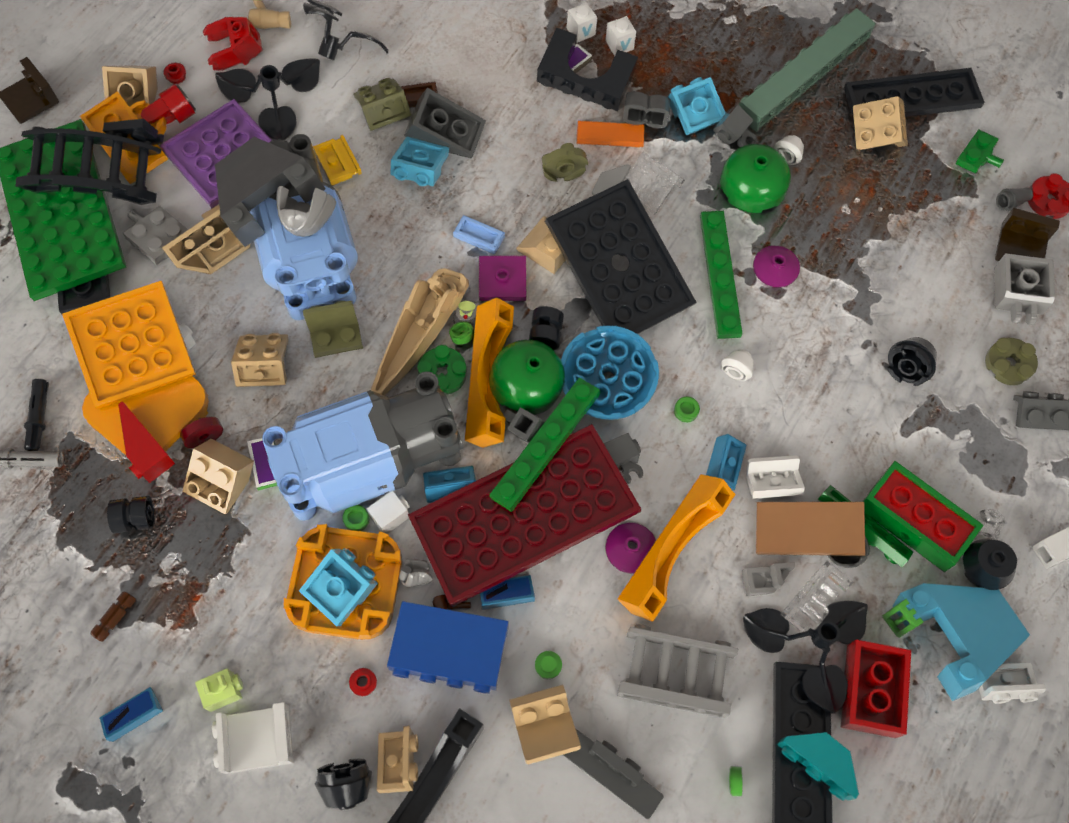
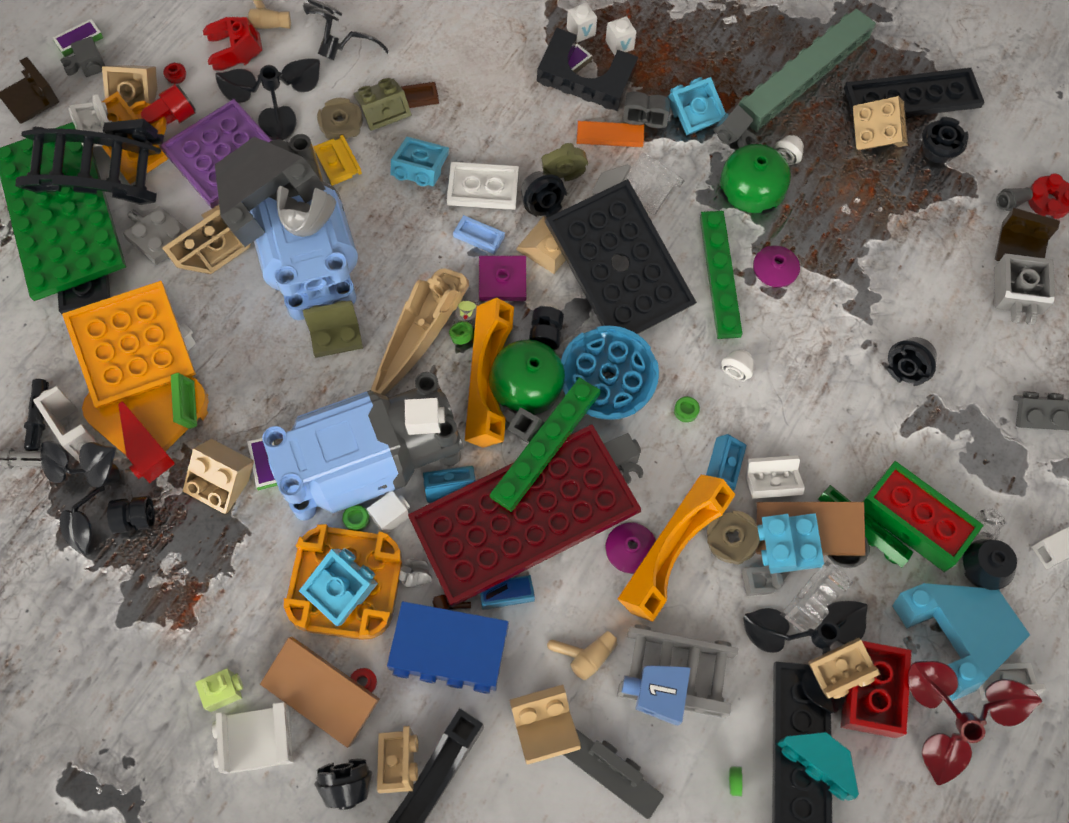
reddish brown axle [90,591,136,642] -> none
slope [99,687,163,742] -> none
dark red piece [180,417,223,449] -> none
tan bracket [231,333,289,387] -> none
dark grey slope [404,88,486,159] -> none
green plate [417,345,467,395] -> none
bright green plate [535,651,562,679] -> none
bright green tile [882,599,924,638] -> none
green plate [956,129,1004,174] -> none
olive plate [985,337,1038,385] -> none
none -> white panel [33,386,100,463]
none -> black plant [40,441,120,554]
none -> tile [52,19,103,57]
none -> dark grey brick [61,37,105,77]
none -> white bracket [69,94,112,147]
none -> bright green tile [171,373,197,429]
none -> medium nougat tile [260,637,380,748]
none -> dark tan plate [317,98,363,140]
none -> white brick [405,398,445,435]
none -> white plate [447,162,519,210]
none -> black cone [521,171,567,218]
none -> tan piece [547,631,618,680]
none -> medium blue torso [622,666,690,726]
none -> dark tan plate [707,511,760,565]
none -> medium azure plate [757,513,825,574]
none -> tan bracket [808,638,880,699]
none -> dark red plant [908,661,1042,785]
none -> black cone [922,117,968,163]

